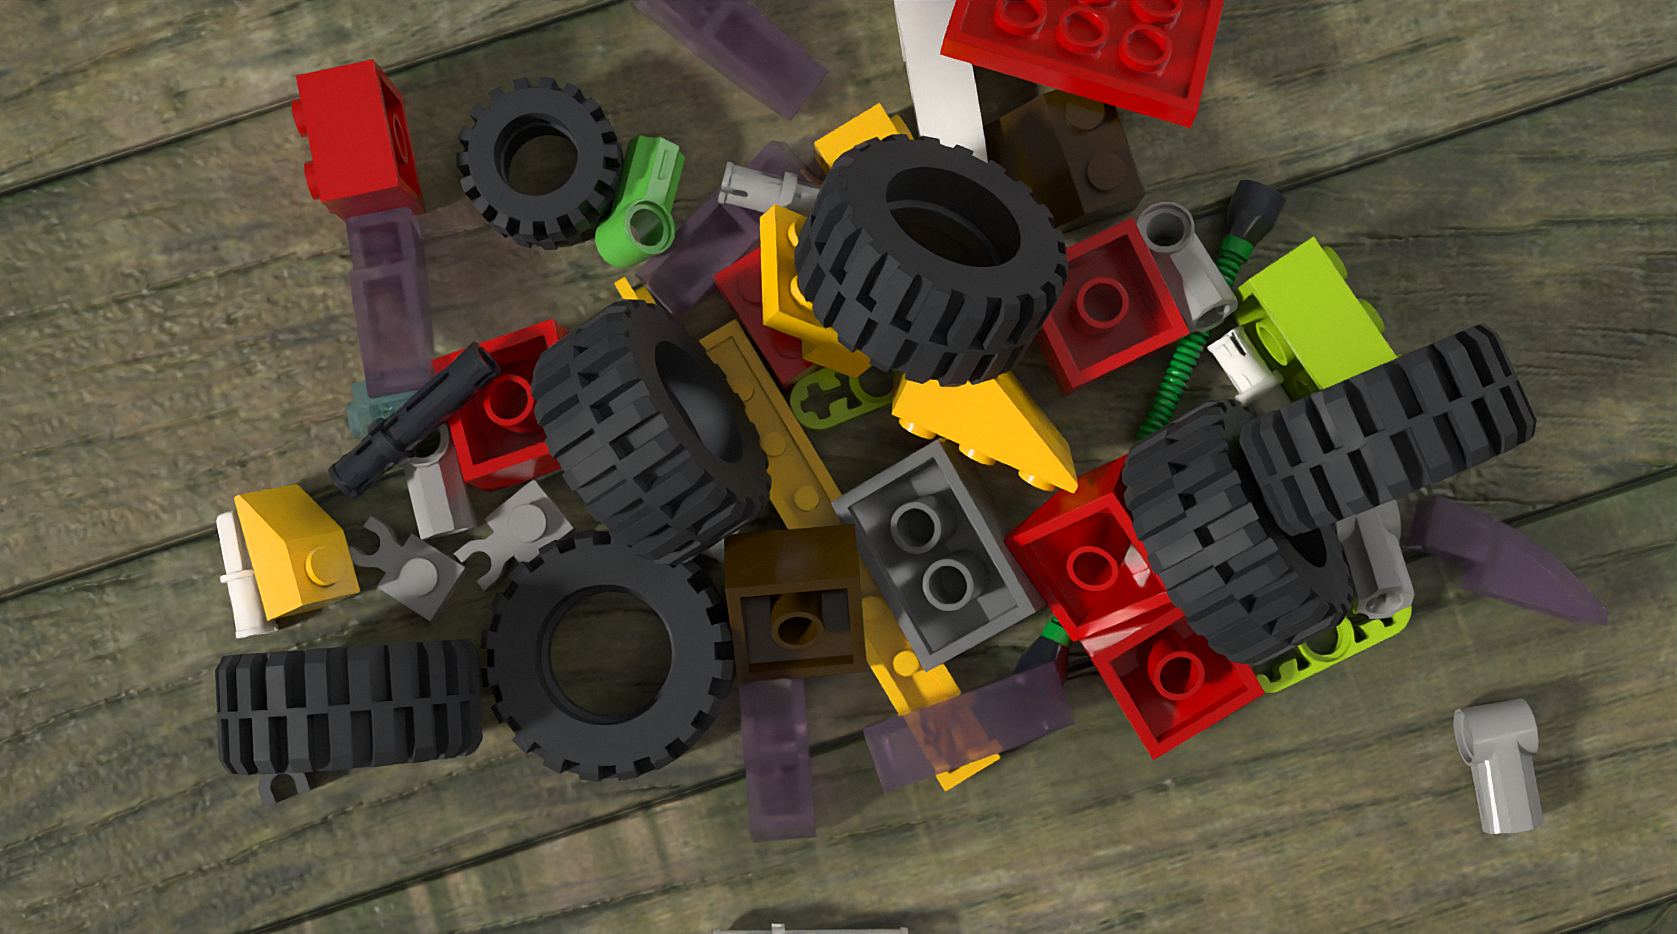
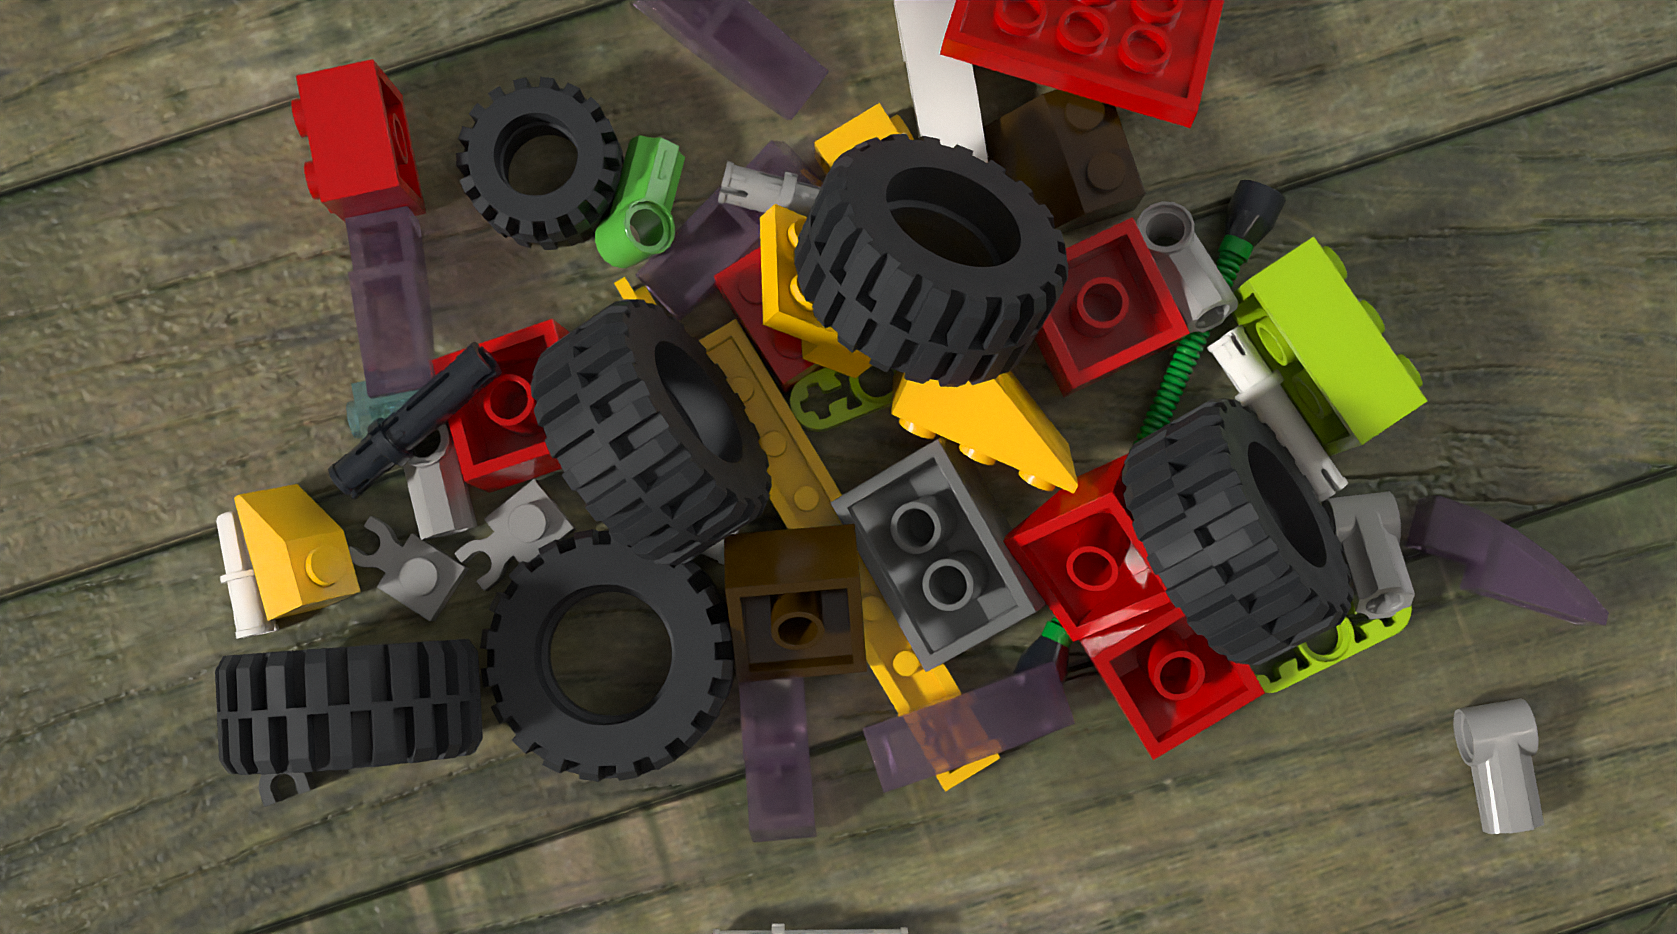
black tyre [1239,323,1537,536] -> none

